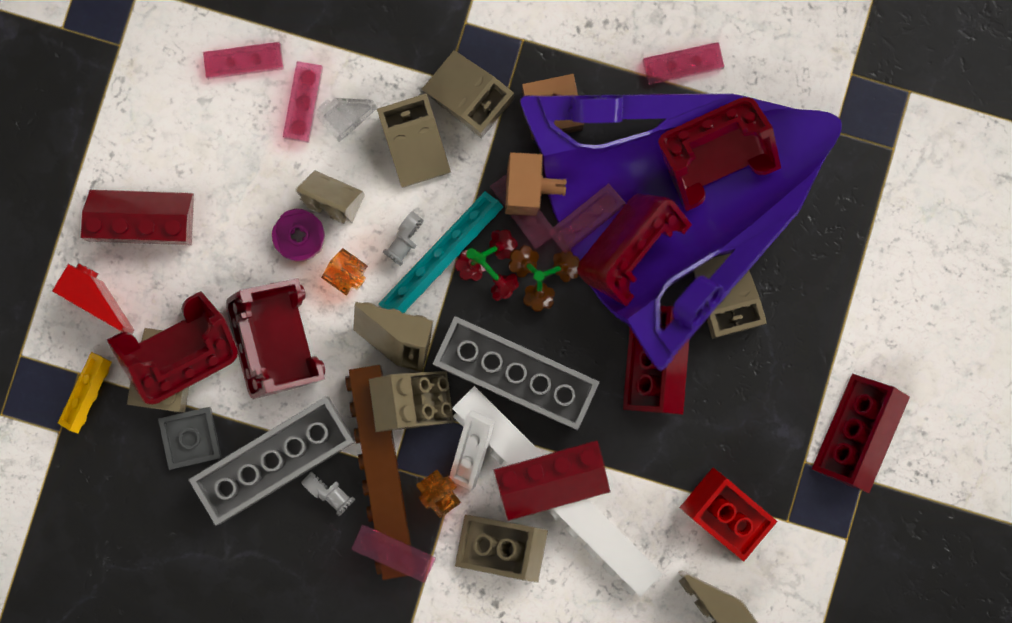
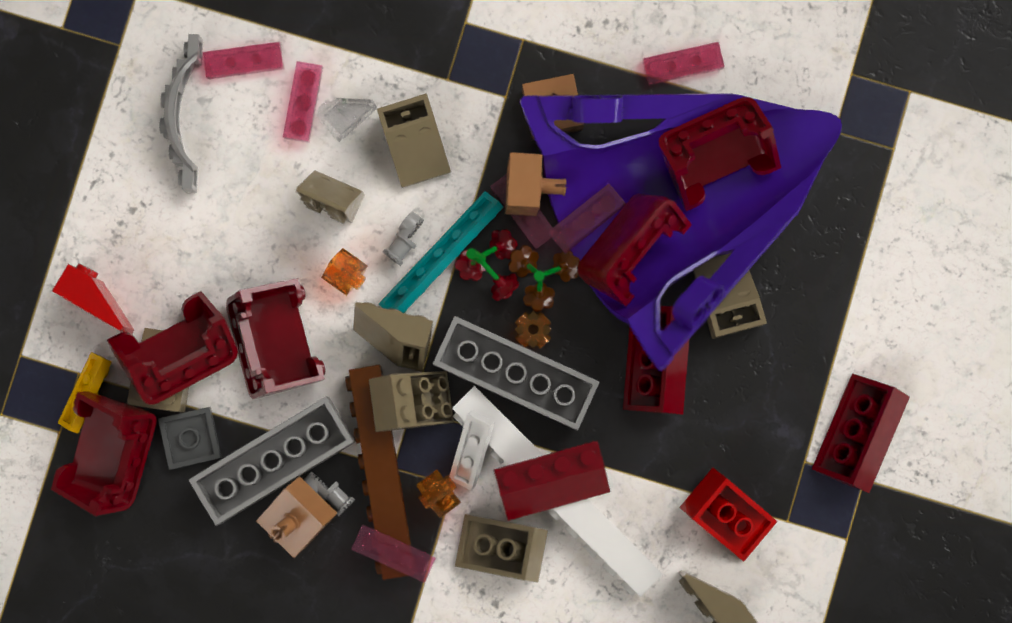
dark red slope [81,190,194,245] -> none
magenta plate [272,209,325,262] -> none
dark tan slope [421,50,514,138] -> none
none -> dark red windscreen [51,391,157,516]
none -> light grey piece [159,34,203,193]
none -> medium nougat brick [256,476,337,558]
none -> clear orange brick [514,311,552,350]

